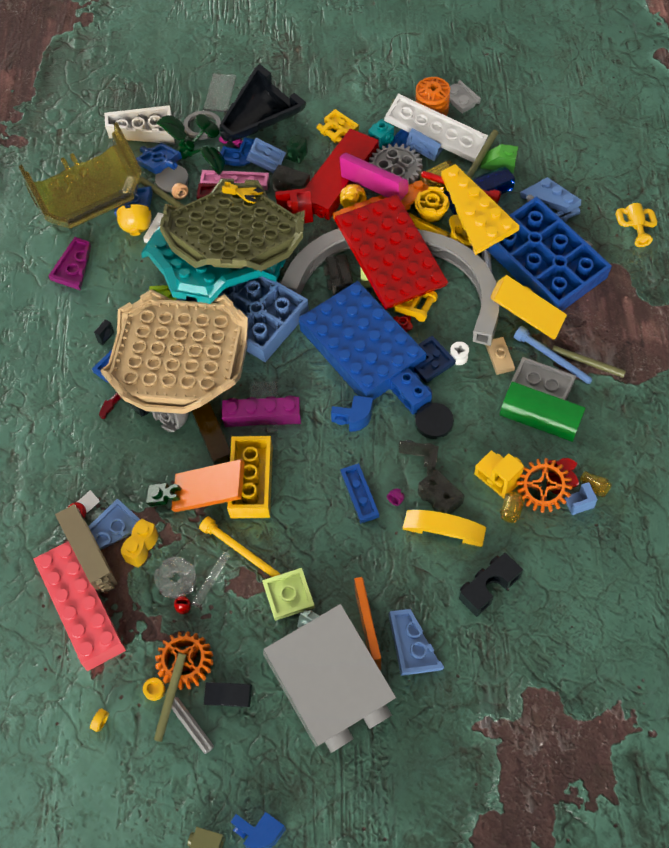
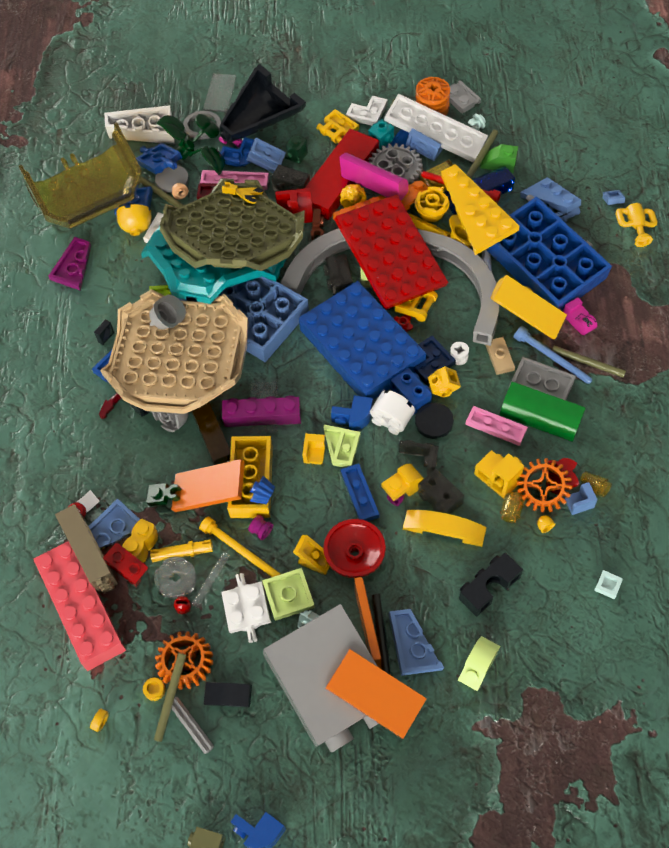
none -> red bracket [103,543,148,587]
none -> light grey piece [149,295,186,330]
none -> yellow pin [150,539,213,563]
none -> white plate [221,573,271,643]
none -> magenta wheel [248,515,273,540]
none -> blue piece [250,476,275,504]
none -> yellow slope [293,535,330,575]
none -> yellow panel [302,433,326,464]
none -> copper plate [311,209,324,240]
none -> yellowish green wing [324,425,361,468]
none -> red dish [324,519,386,578]
none -> orange tile [325,649,427,739]
none -> white plate [346,96,388,126]
none -> white brick [370,390,415,435]
none -> pearl dark grey bar [372,594,391,675]
none -> yellow brick [381,464,425,501]
none -> yellow brick [428,366,461,398]
none -> yellowish green brick [458,636,501,691]
none -> bright pink plate [465,406,528,446]
none -> light aqua plate [468,114,486,131]
none -> yellow hinge [537,515,555,533]
none -> dark pink leg [563,297,597,335]
none -> light aqua plate [594,570,623,599]
none -> medium blue tile [603,190,625,205]

